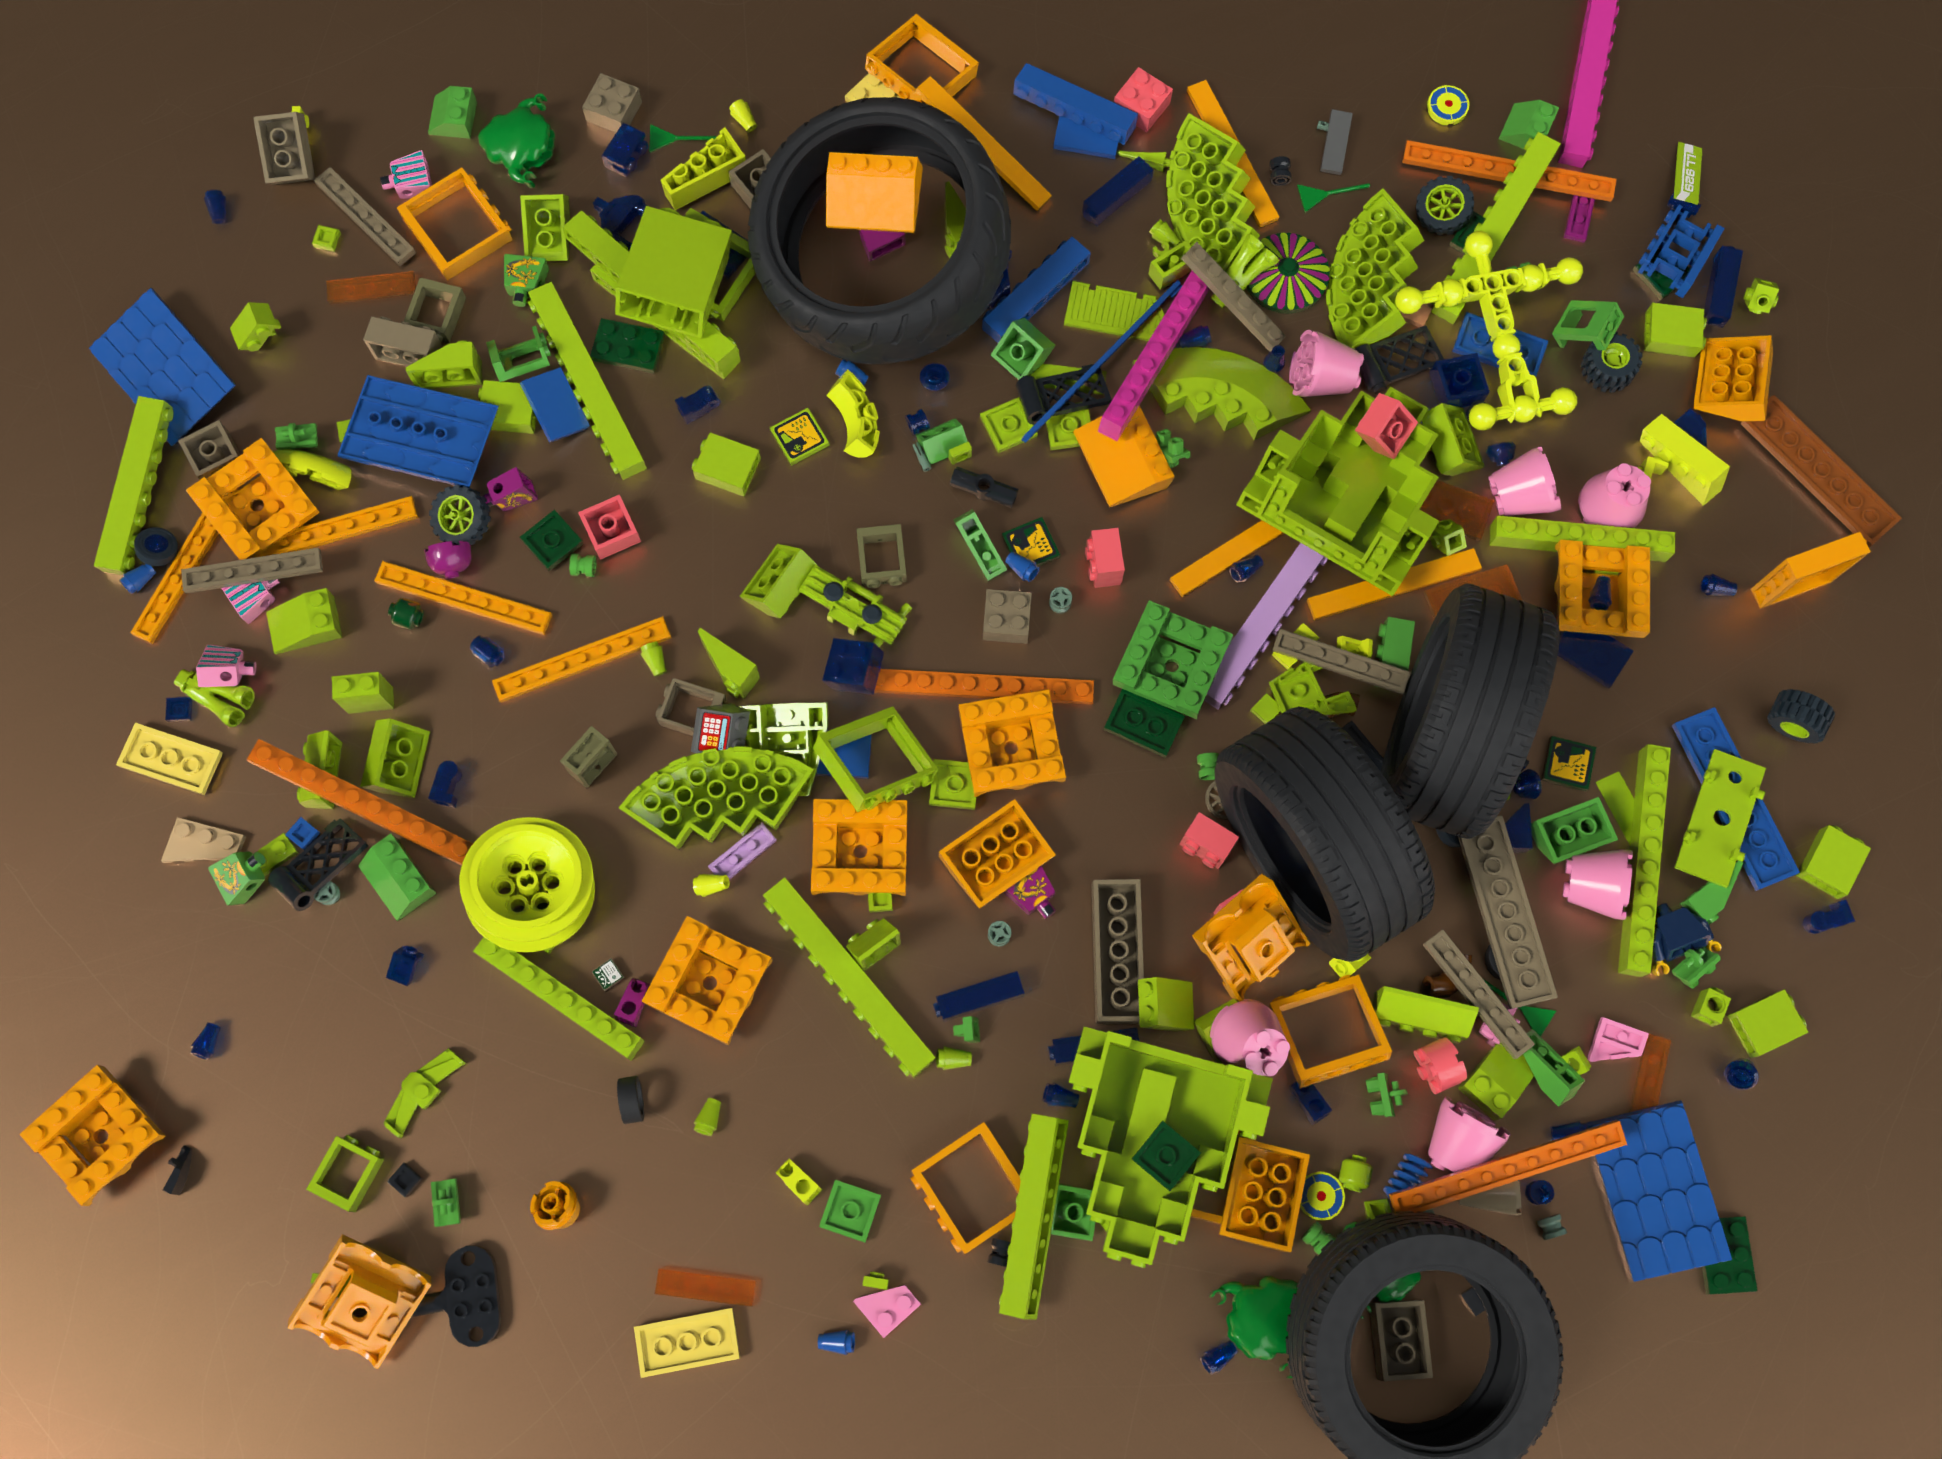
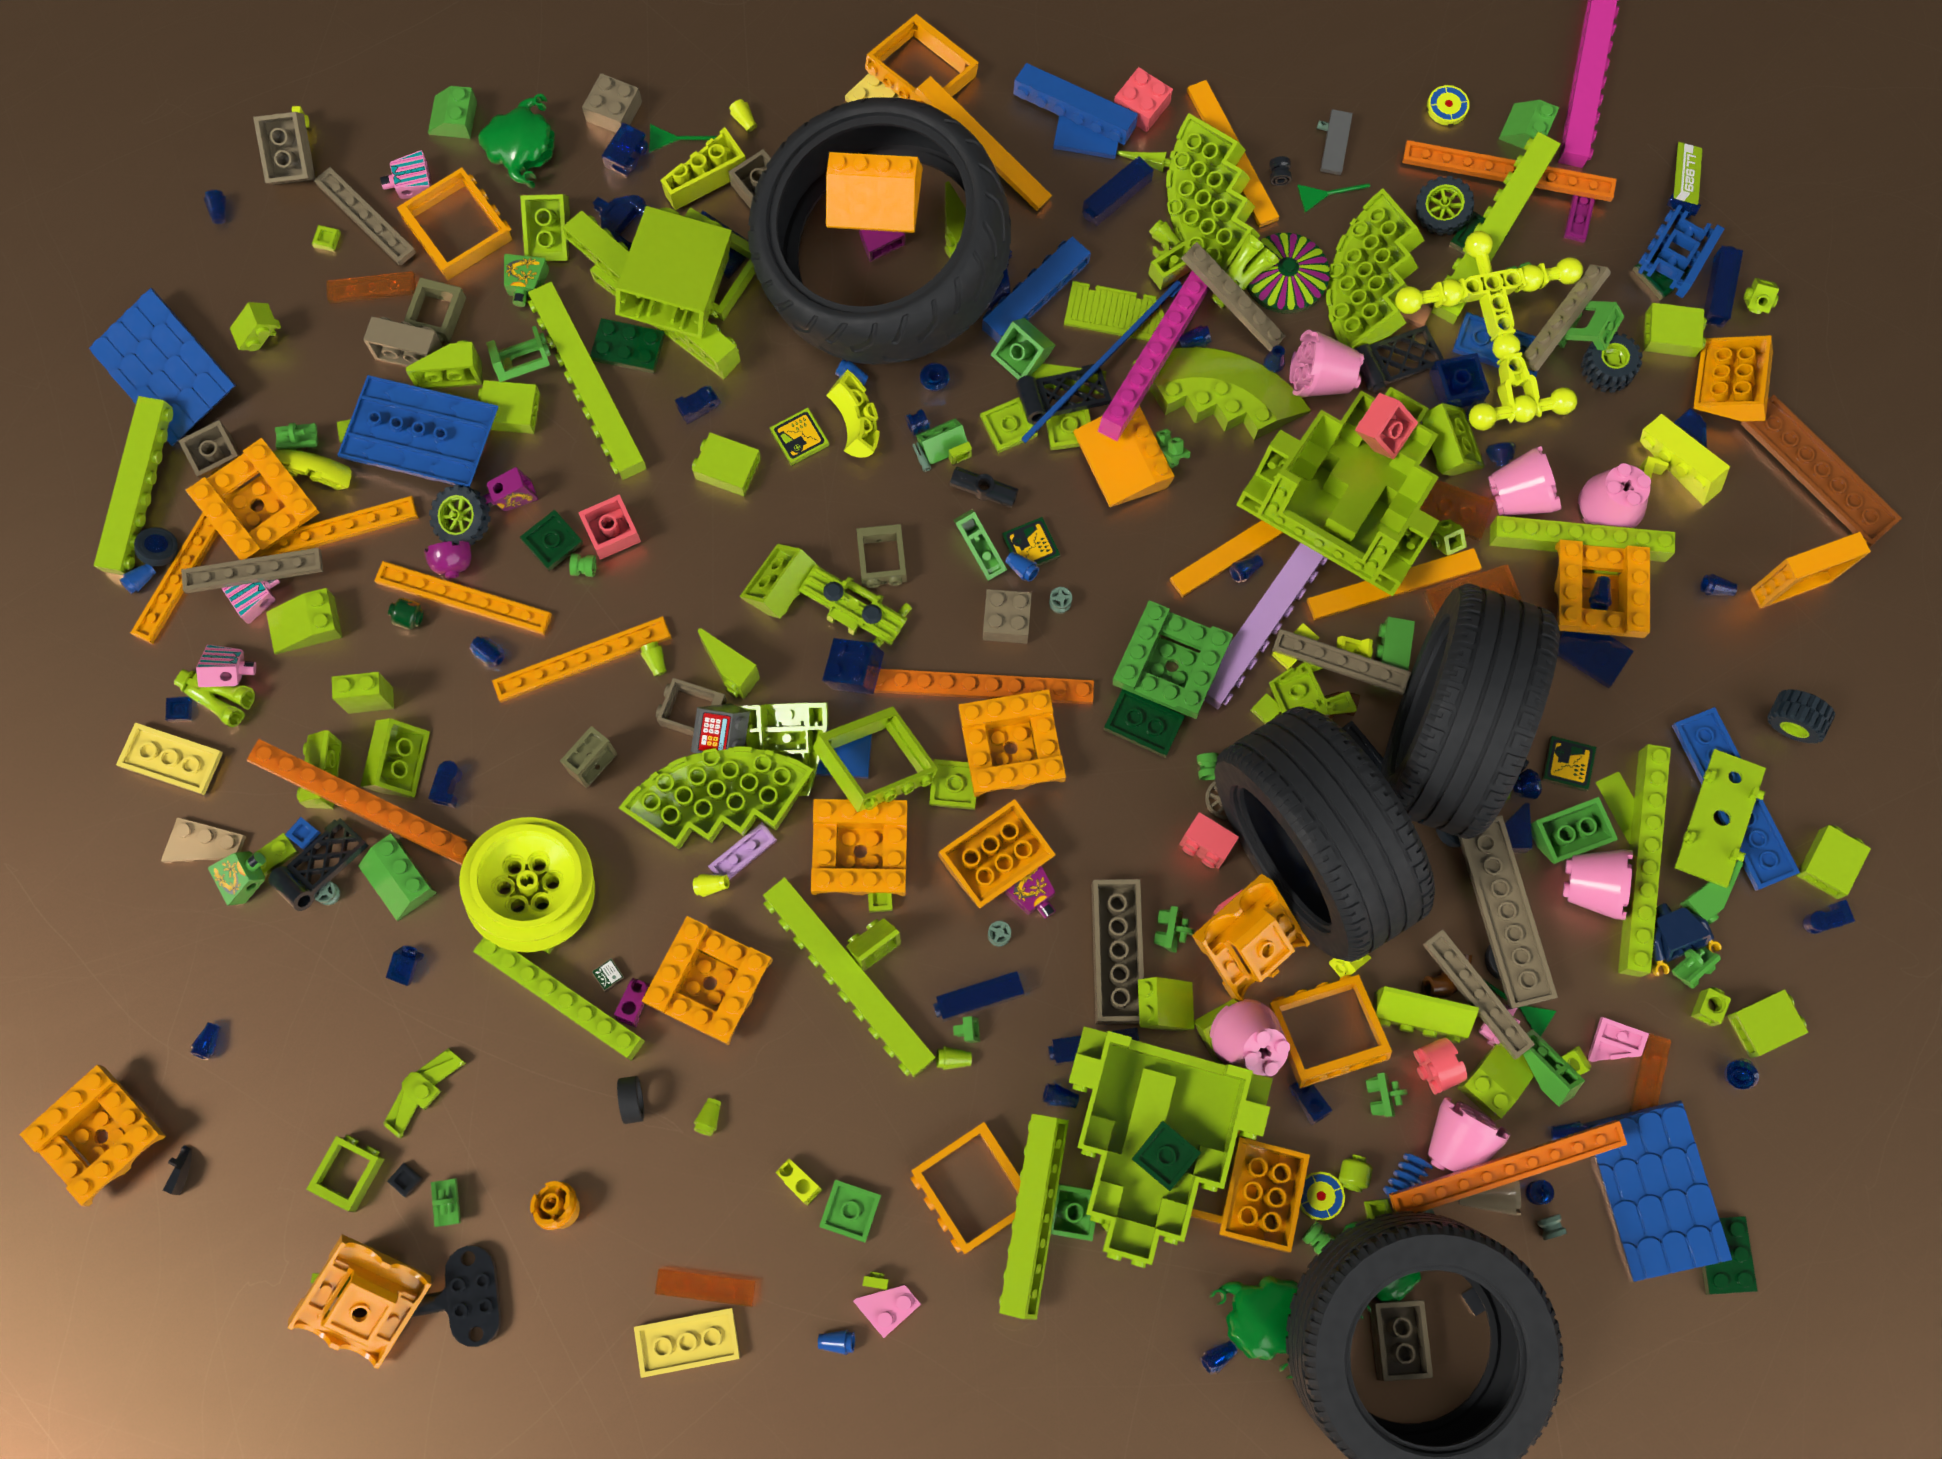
blue tile [520,367,590,443] -> none
black wheel [987,1238,1011,1267] -> none
coral brick [1085,528,1125,588] -> none
none -> bright green hips [1154,906,1194,953]
none -> dark tan plate [1521,264,1611,371]

